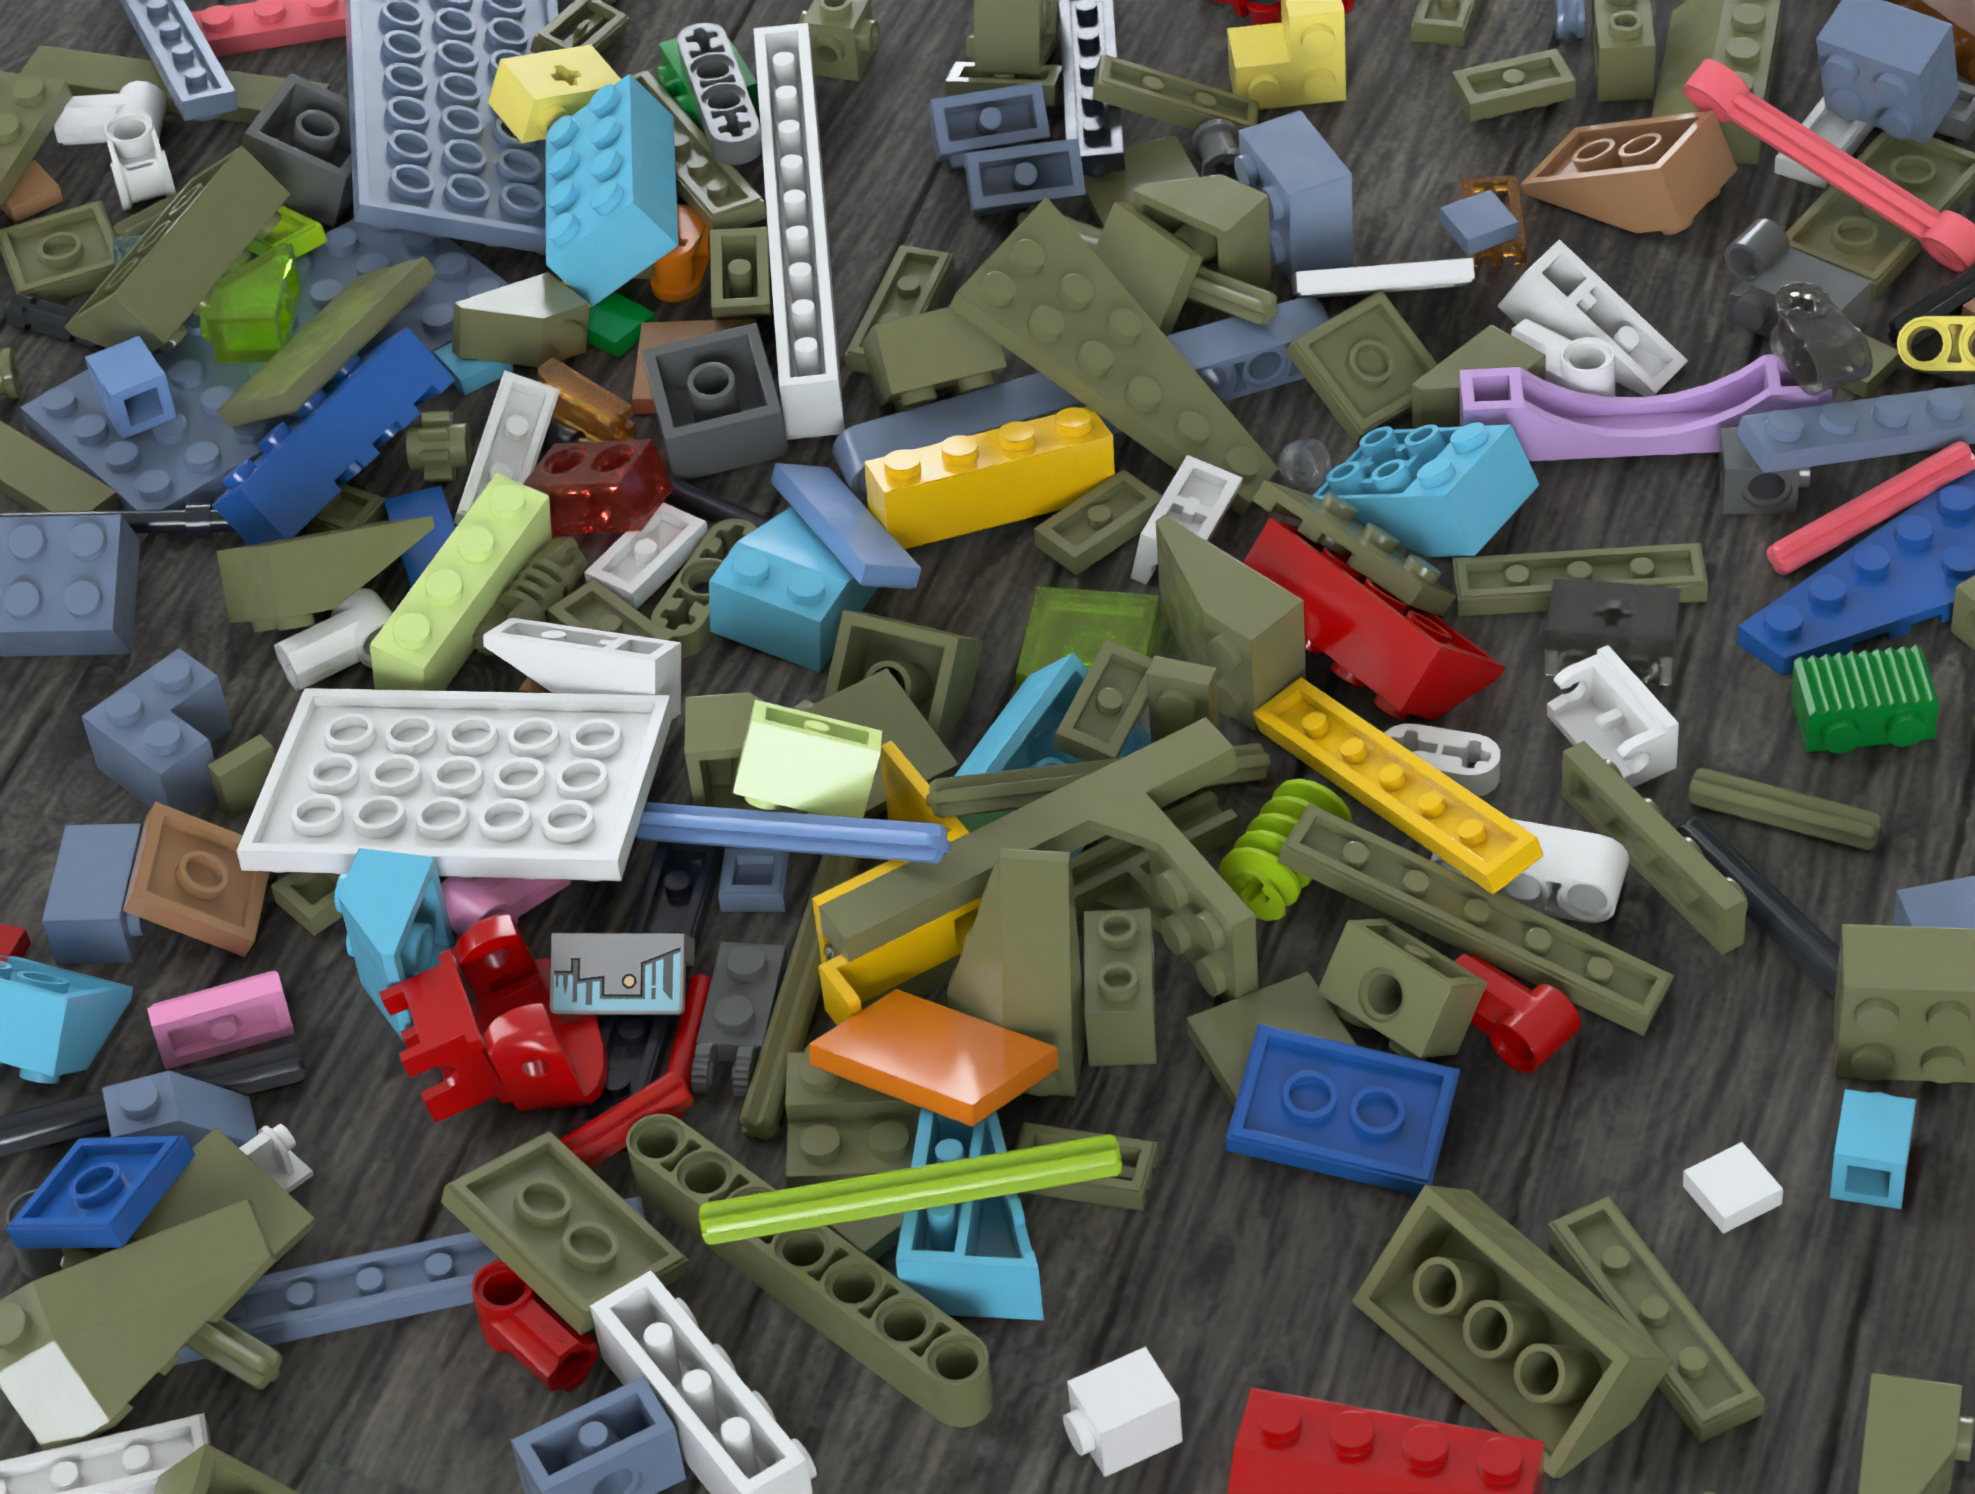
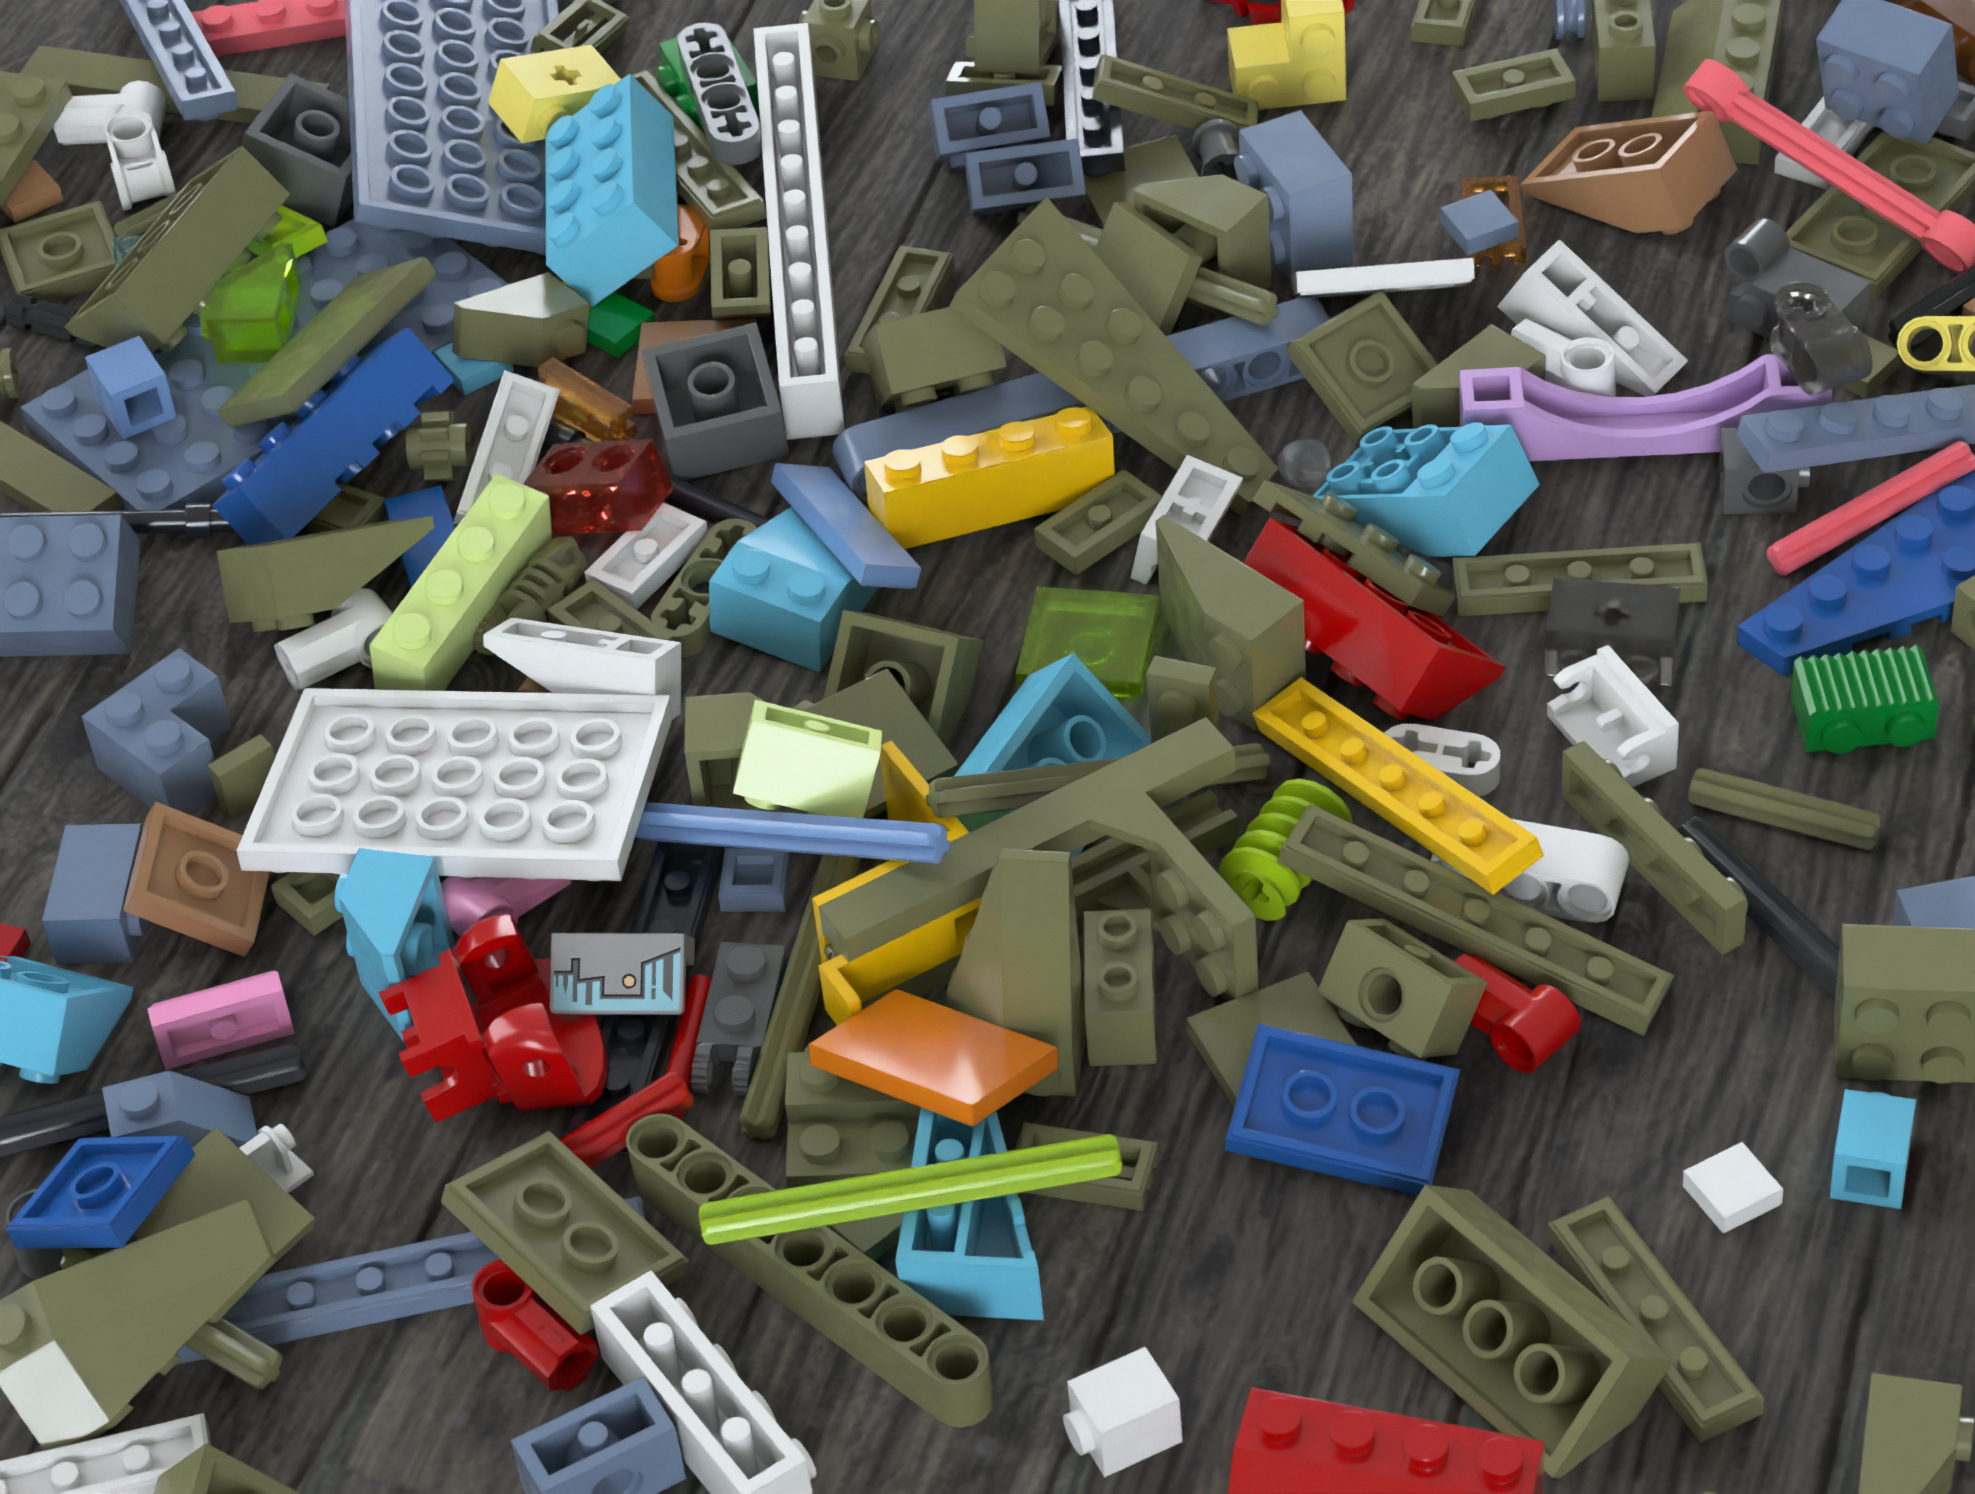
olive plate [1053,639,1153,762] -> none

